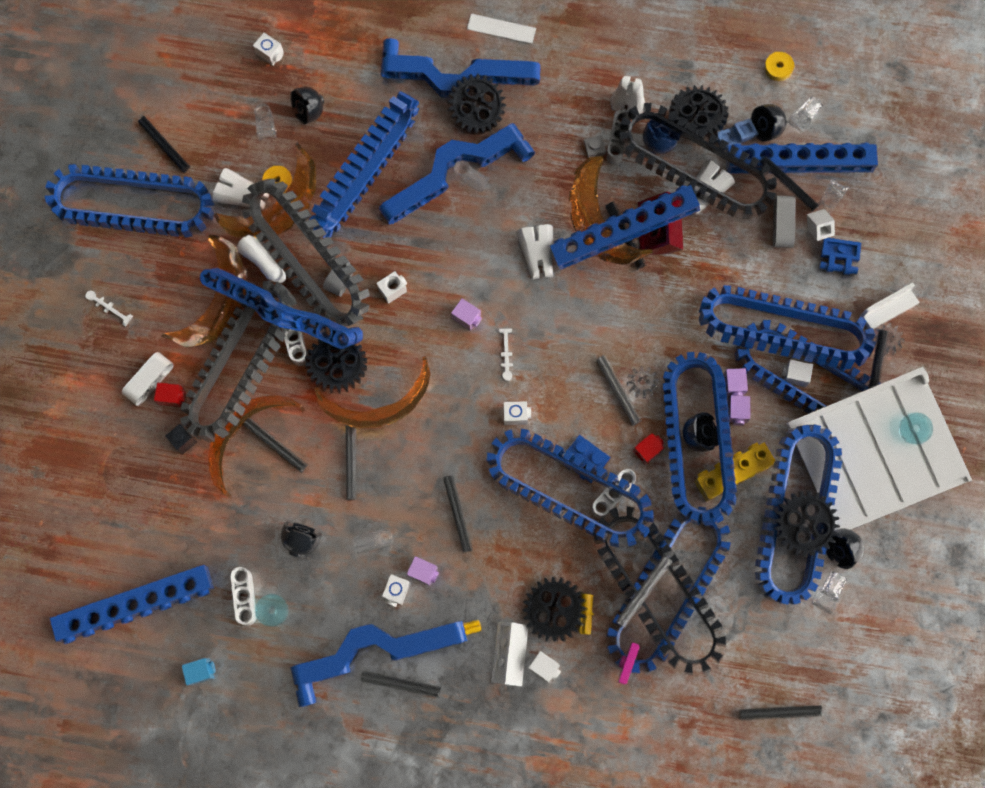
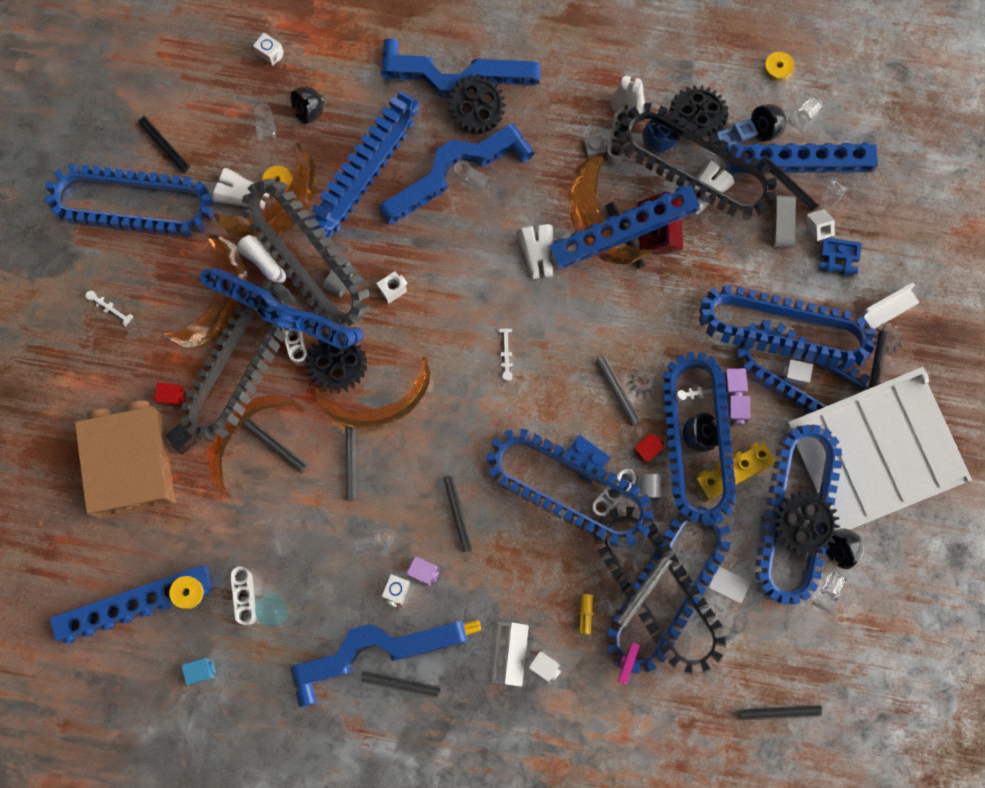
white beam [122,352,174,406] -> none
black cylinder [281,522,322,557] -> none
lavender brick [451,299,482,331] -> none
white sticker [467,14,536,43] -> none
white brick [504,401,531,425] -> none
black gear [522,577,588,643] -> none
clear light blue piece [899,413,933,444] -> none
none -> medium nougat brick [75,401,176,519]
none -> yellow piece [170,576,204,609]
none -> light grey piece [636,474,662,501]
none -> white piece [676,387,713,401]
none -> white sticker [709,567,751,603]

